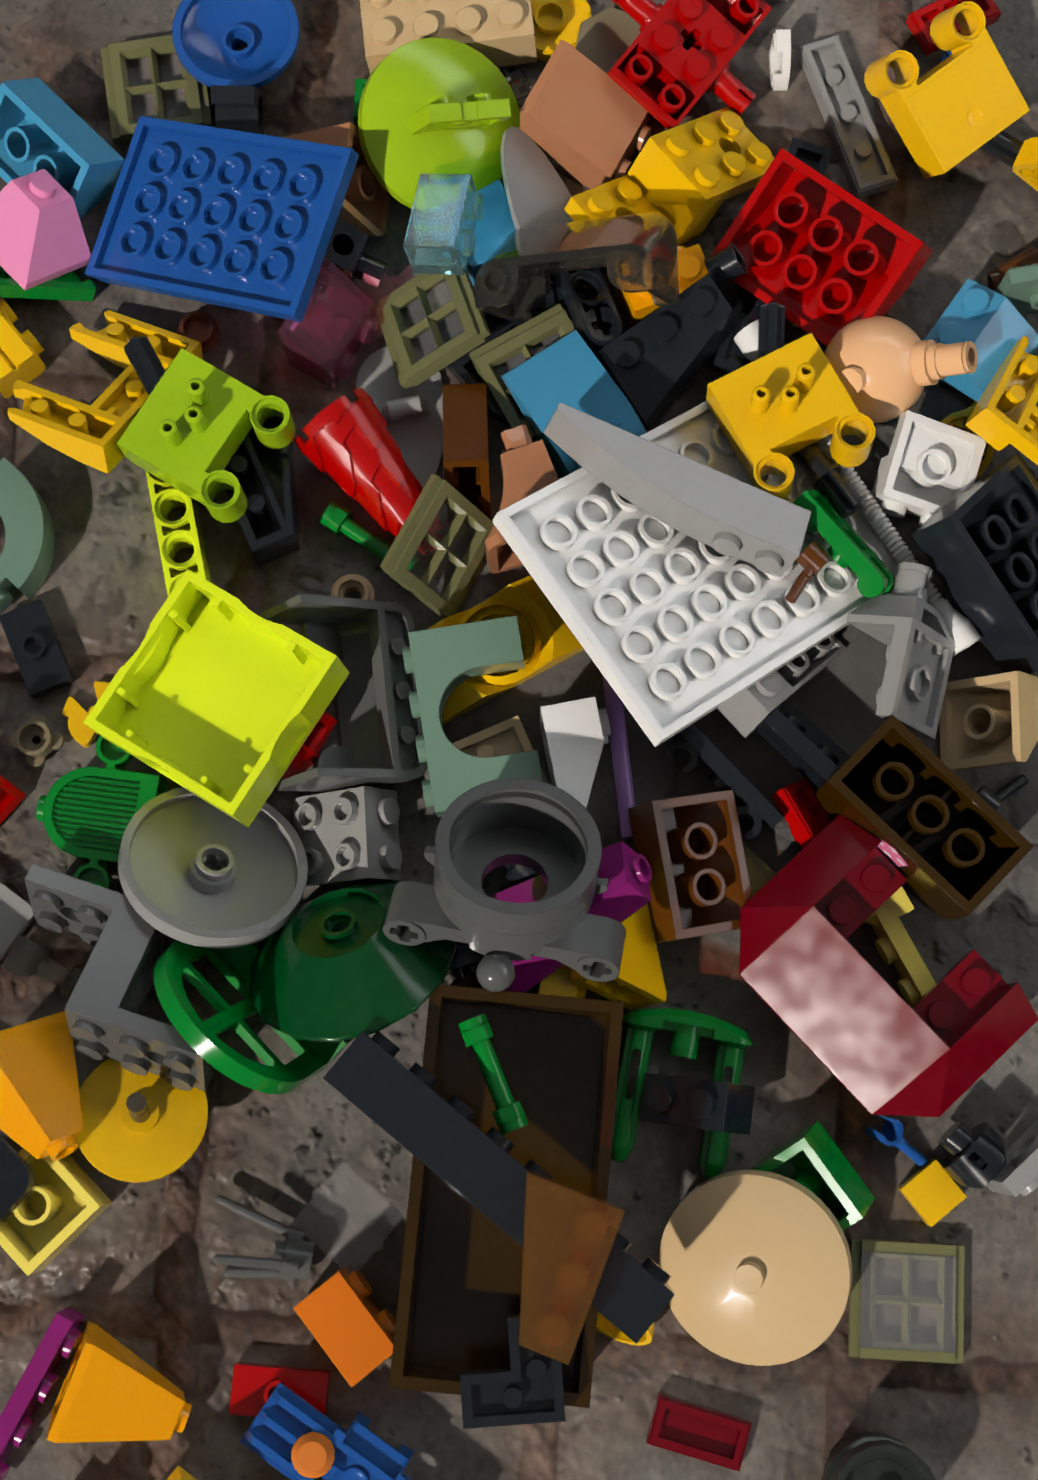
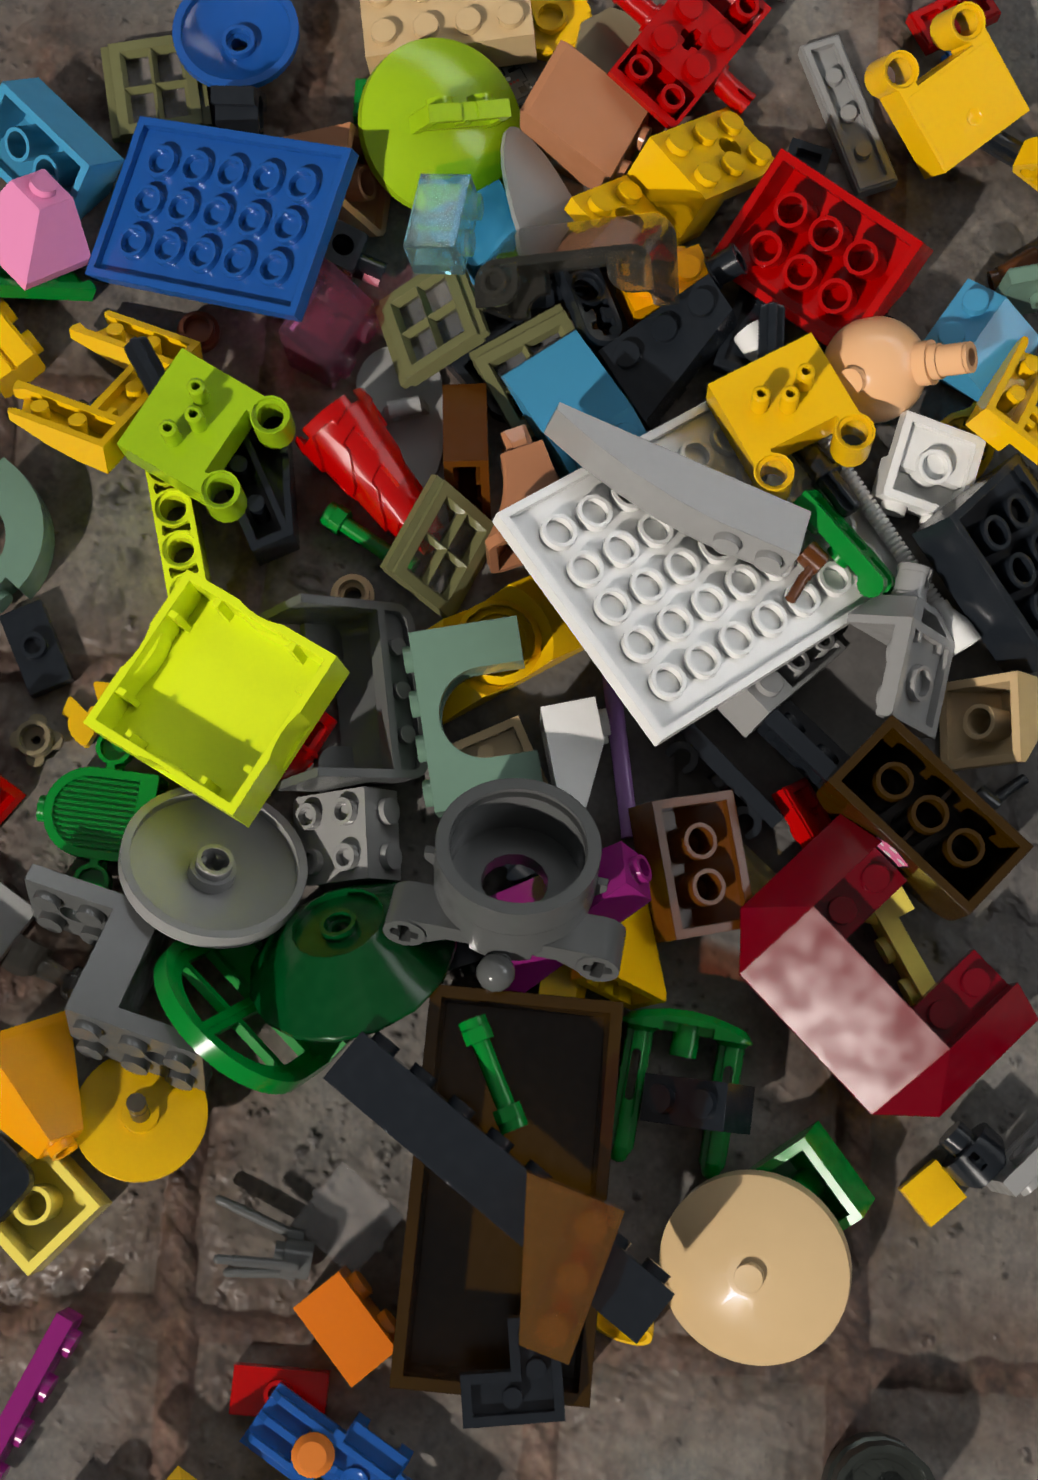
light orange slope [46,1321,192,1443] -> none
dark red tile [646,1392,752,1472] -> none
white tile [768,29,791,91] -> none
clear piece [847,1238,965,1364] -> none
blue hand [865,1115,927,1167] -> none

